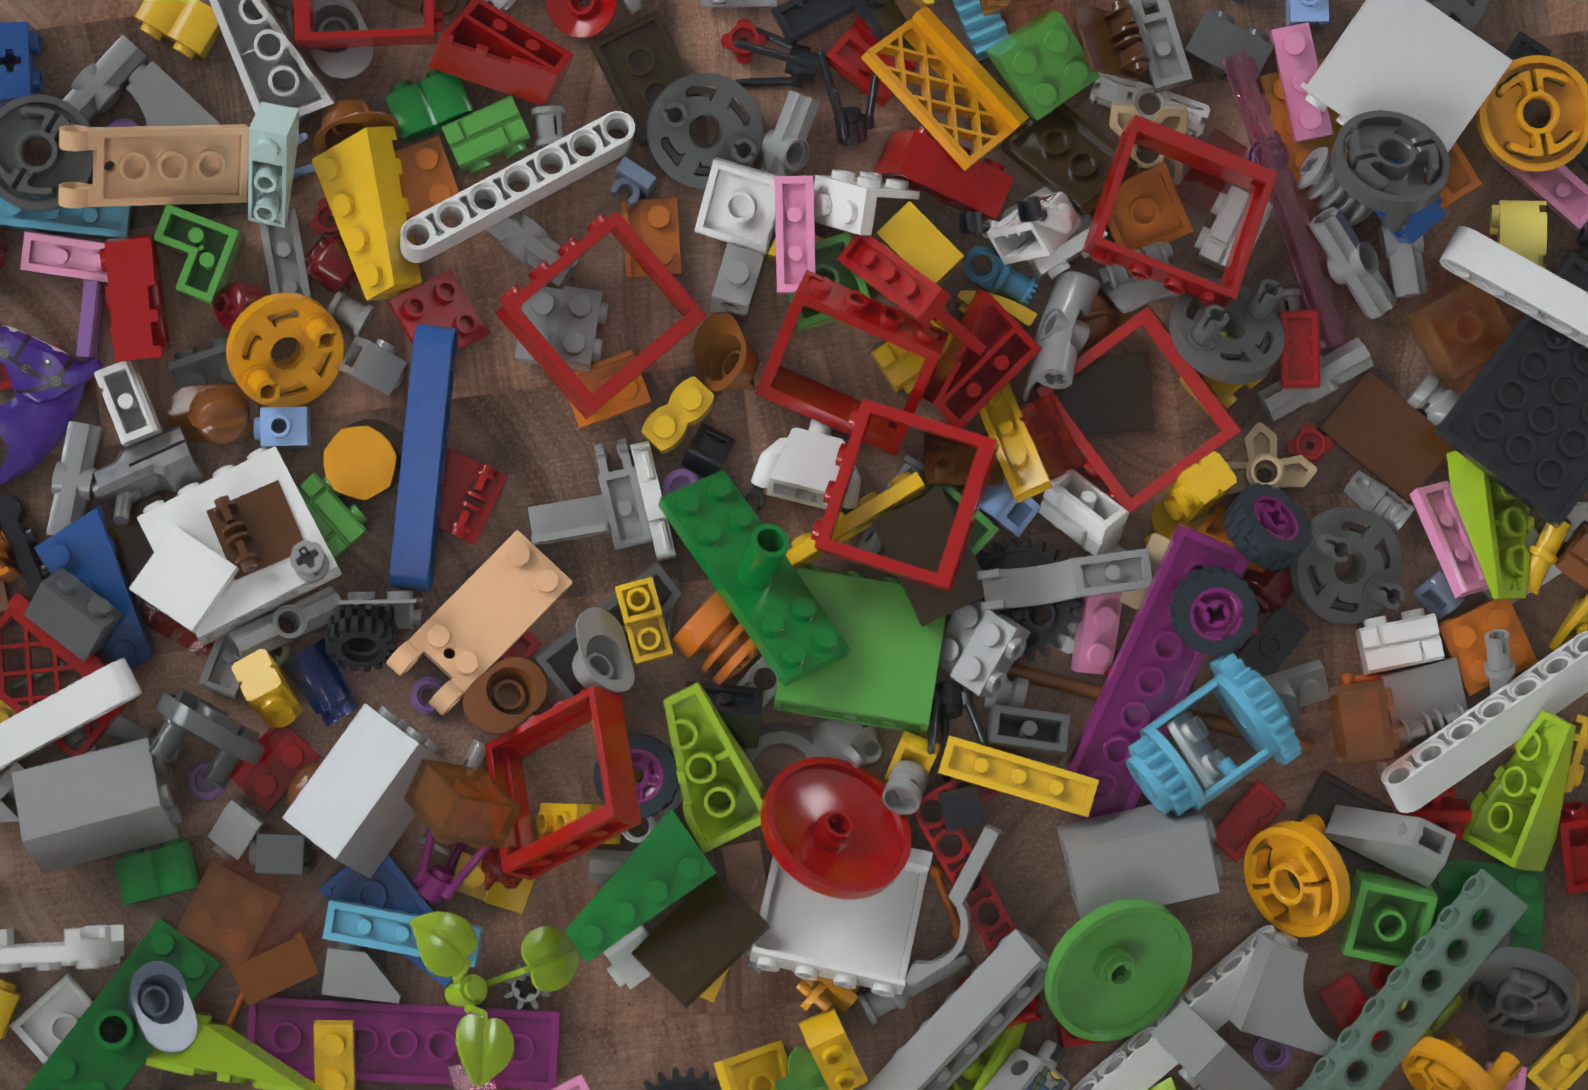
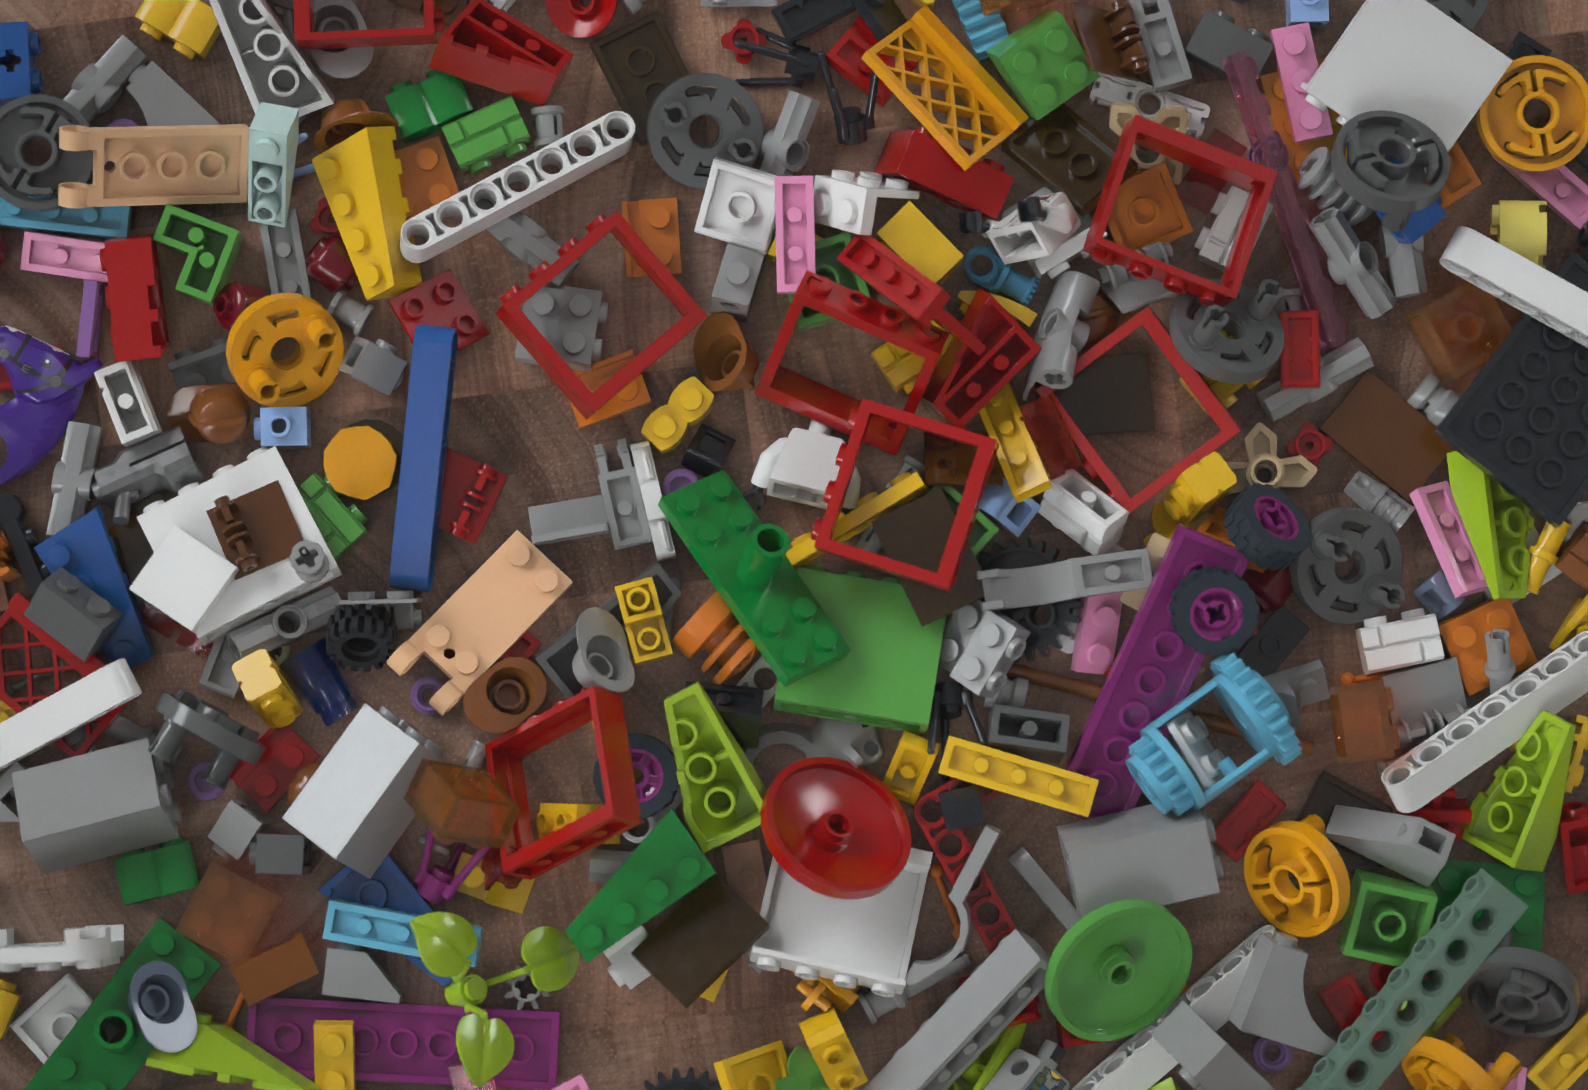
sand blue tile [611,156,656,209] -> none
light grey wheel [882,760,929,815] -> none
none -> light grey beam [1007,847,1080,931]

